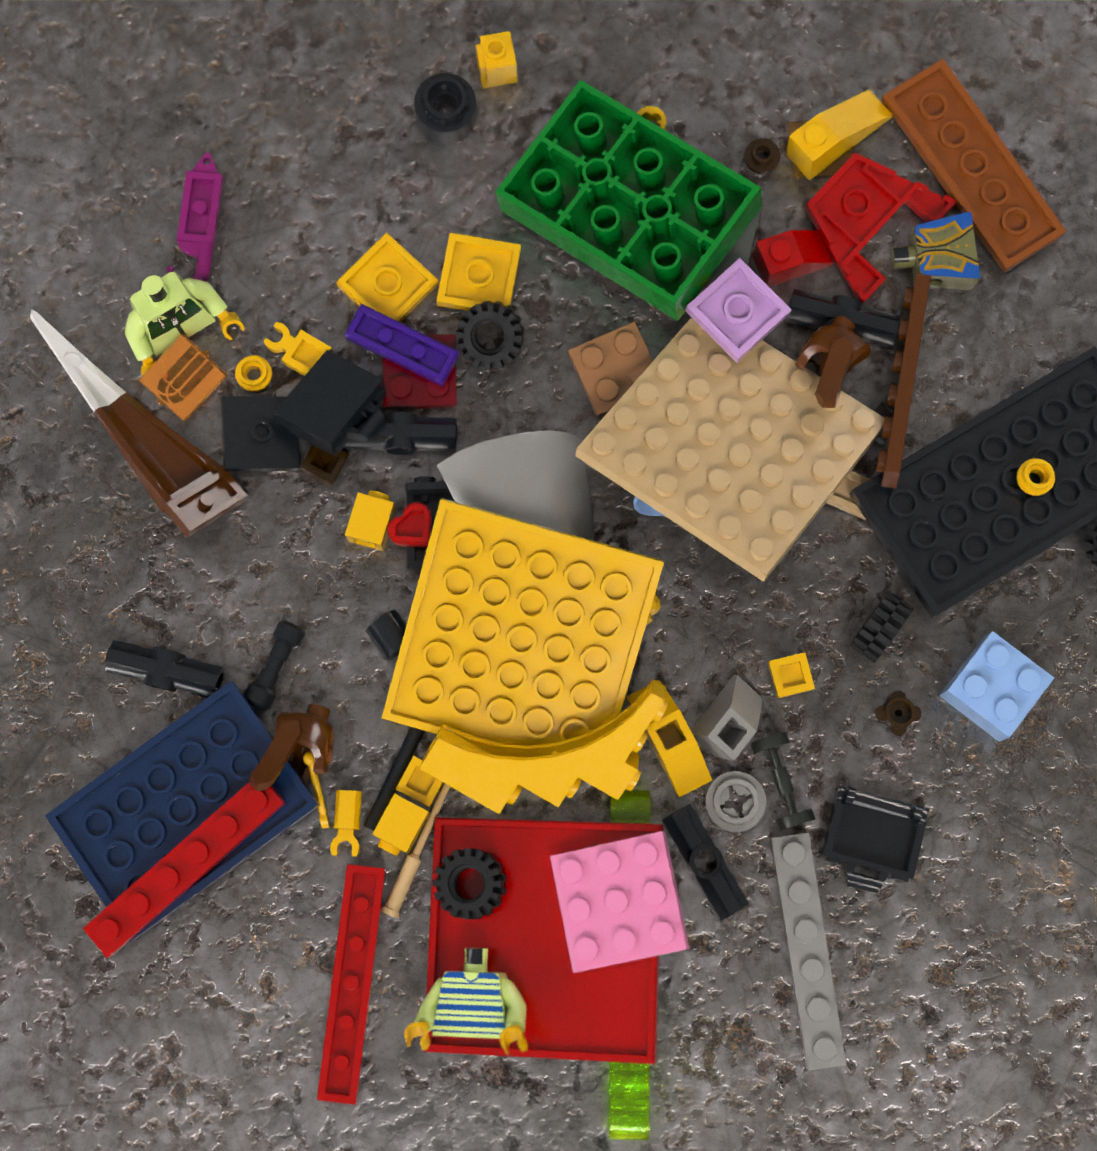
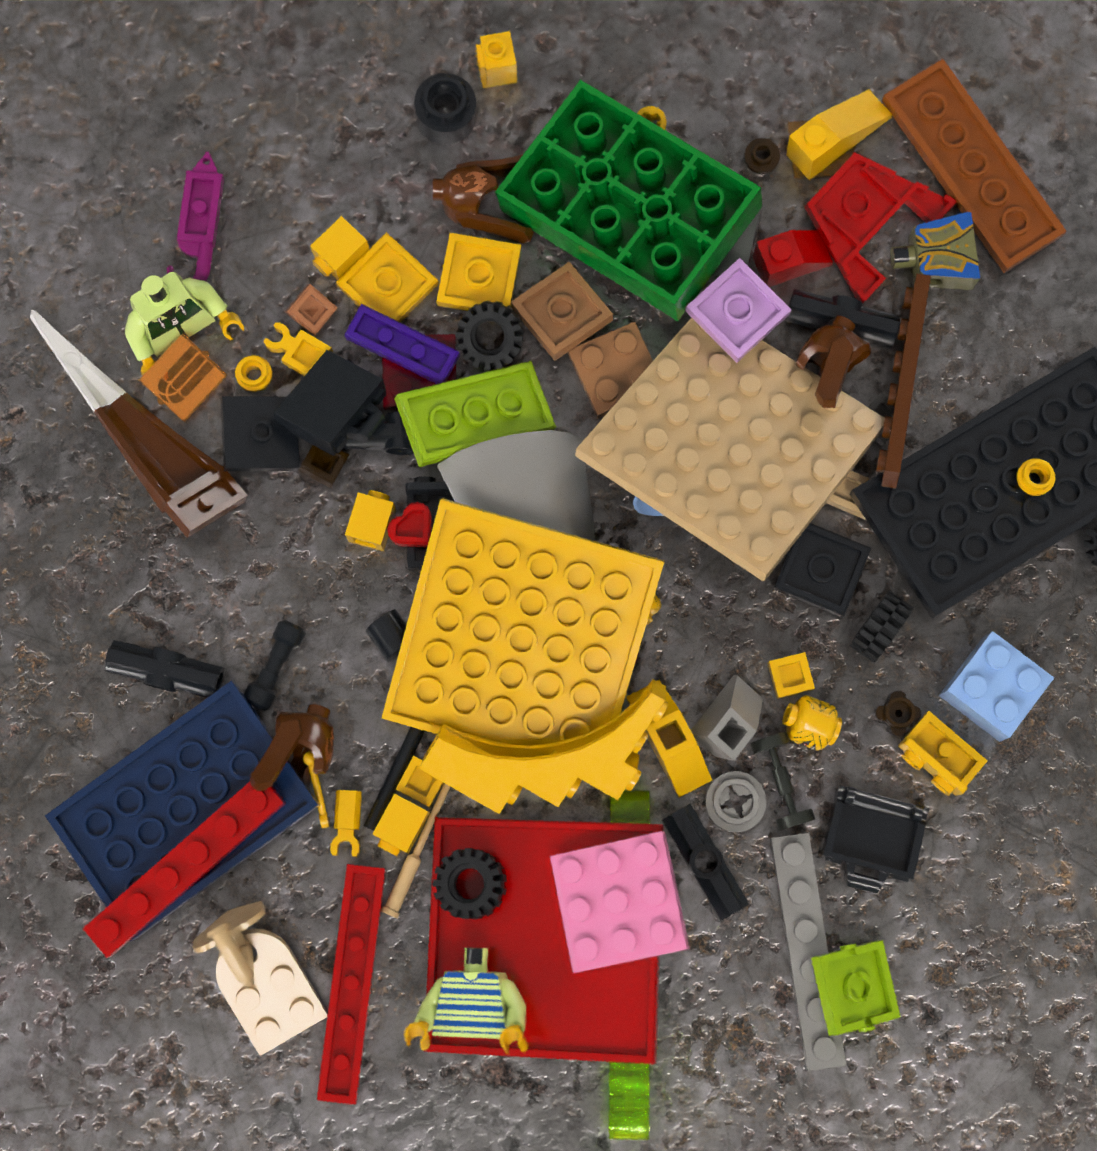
none -> plate [193,901,328,1056]
none -> nougat tile [285,284,337,336]
none -> yellow brick [310,216,369,280]
none -> lime tile [394,361,557,467]
none -> reddish brown piece [433,154,534,244]
none -> medium nougat plate [511,262,613,361]
none -> black plate [773,523,871,618]
none -> yellow head [782,695,842,751]
none -> lime plate [811,940,901,1036]
none -> yellow bracket [898,711,988,796]

